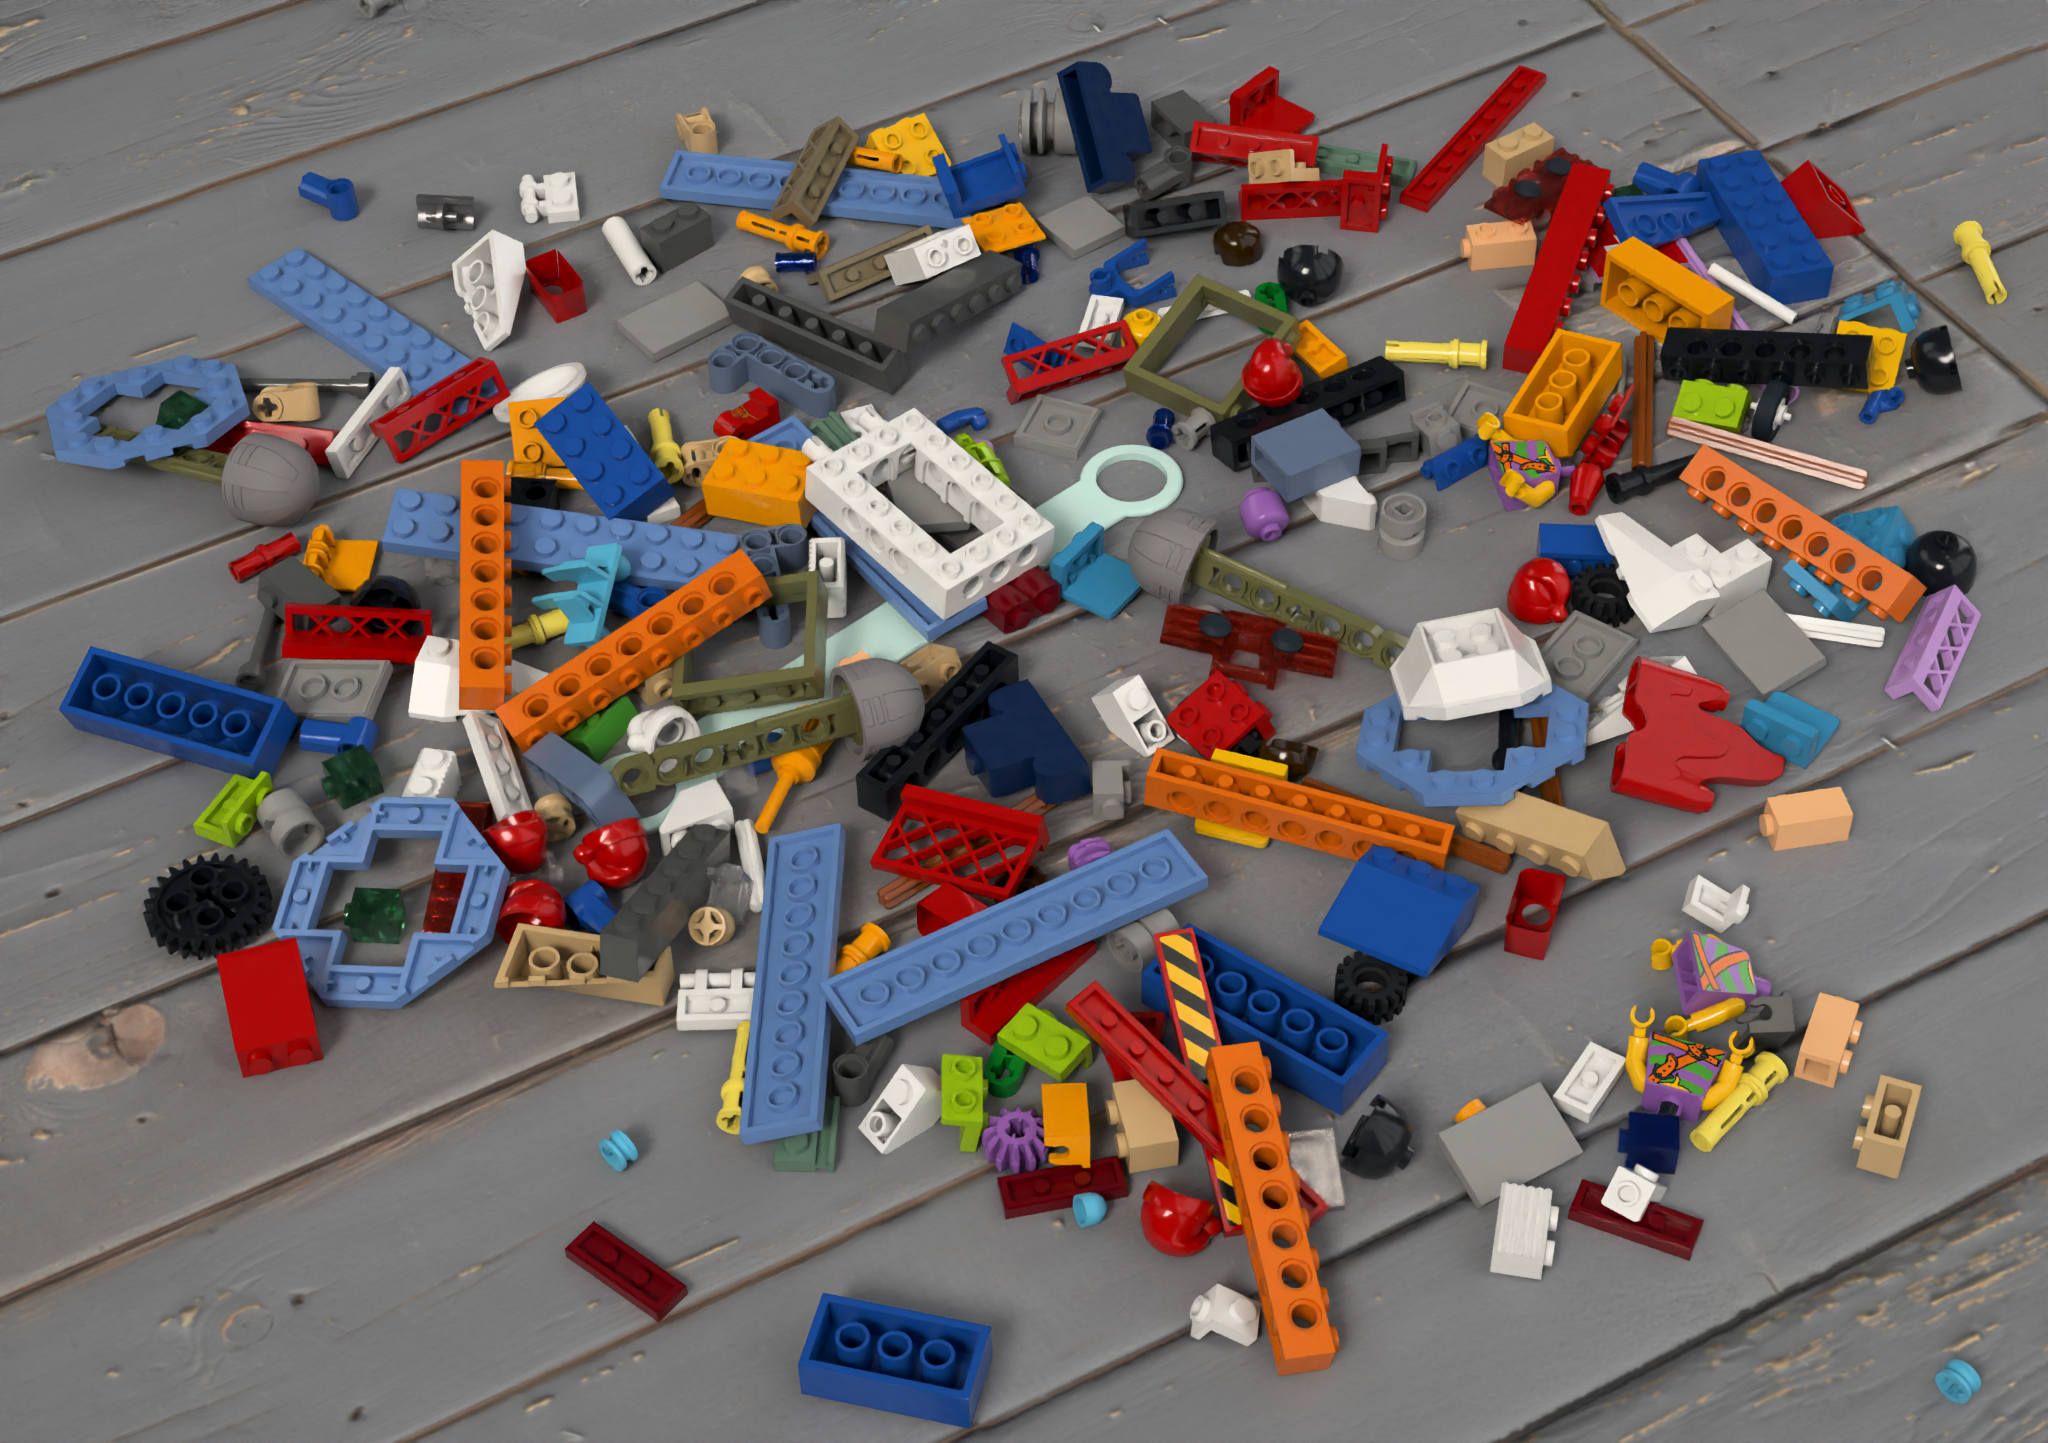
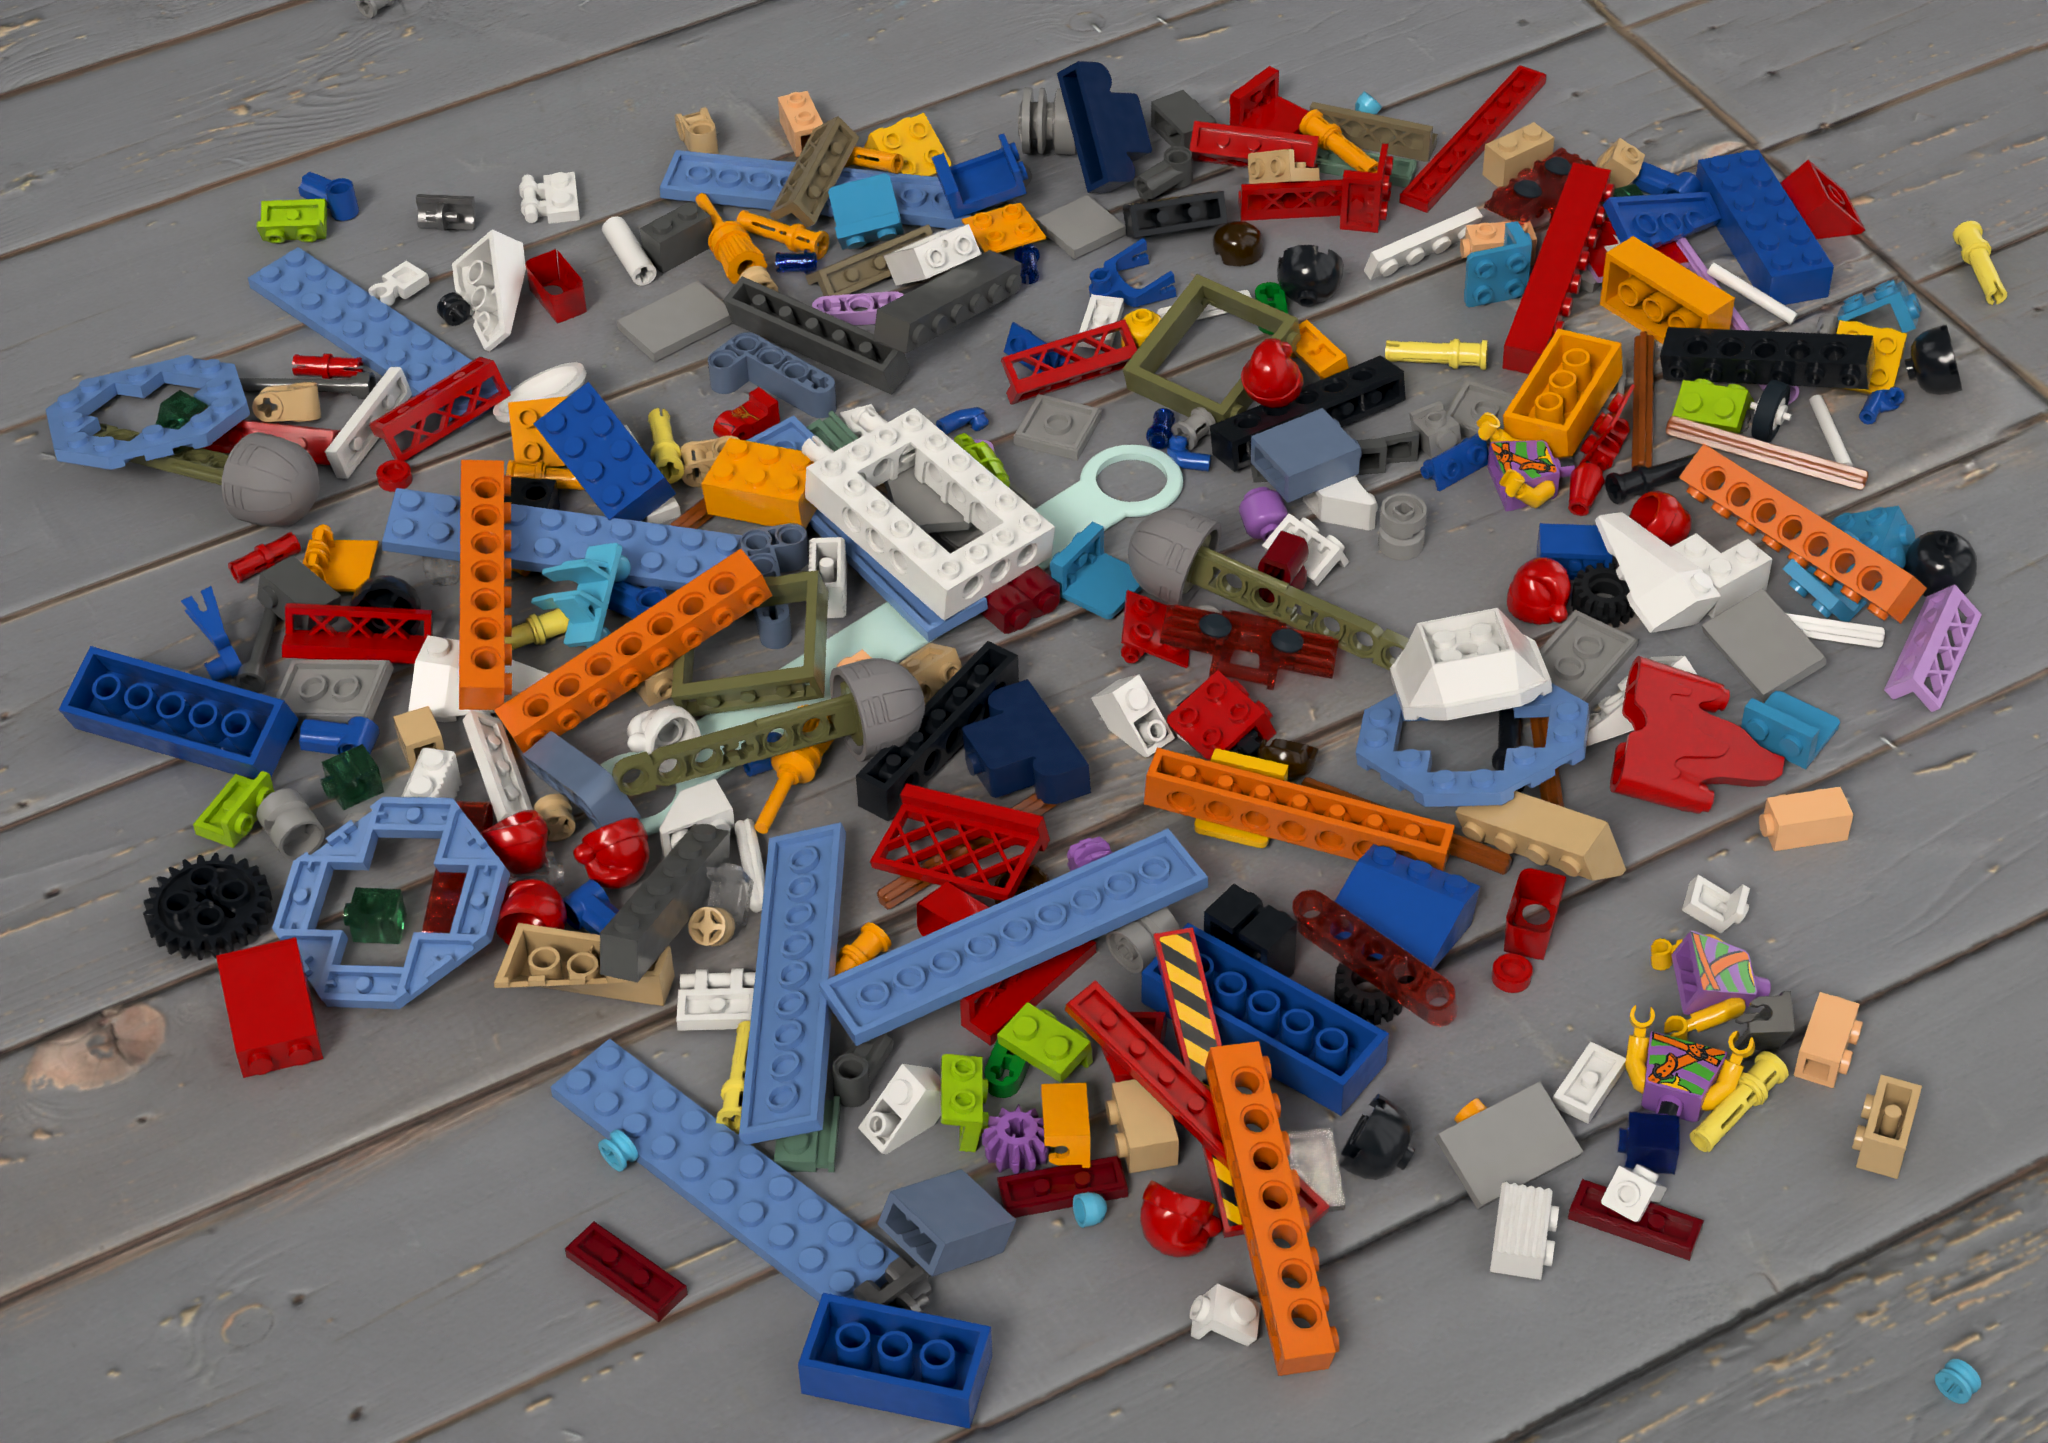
bright green slope [564,696,639,762] -> none
clear bracket [716,743,759,799] -> none
light grey brick [1091,760,1131,820] -> none
none -> blue piece [181,586,242,682]
none -> lime bracket [256,199,327,243]
none -> red pin [292,353,363,379]
none -> white plate [369,261,430,307]
none -> red tile [376,460,413,492]
none -> tan brick [393,706,445,771]
none -> black bush [437,292,471,326]
none -> medium blue plate [550,1038,900,1302]
none -> light orange piece [695,193,767,284]
none -> light nougat brick [778,91,823,158]
none -> lavender beam [812,291,904,326]
none -> dark azure bracket [828,173,904,250]
none -> flat silver hips [854,1256,932,1313]
none -> sand blue brick [878,1169,1016,1277]
none -> red hinge [1121,590,1191,669]
none -> blue arm [1167,435,1211,472]
none -> black piece [1204,884,1297,978]
none -> dark red brick [1258,531,1309,603]
none -> white bracket [1262,514,1349,586]
none -> clear red beam [1292,890,1458,1027]
none -> light orange pin [1299,109,1378,173]
none -> dark tan fence [1309,102,1438,162]
none -> medium azure hinge [1355,91,1382,115]
none -> white plate [1364,207,1483,280]
none -> dark azure bracket [1464,221,1532,308]
none -> red tile [1492,953,1533,993]
none -> tan brick [1595,138,1645,196]
none -> red piece [1629,491,1692,547]
none -> white bar [1809,395,1853,467]

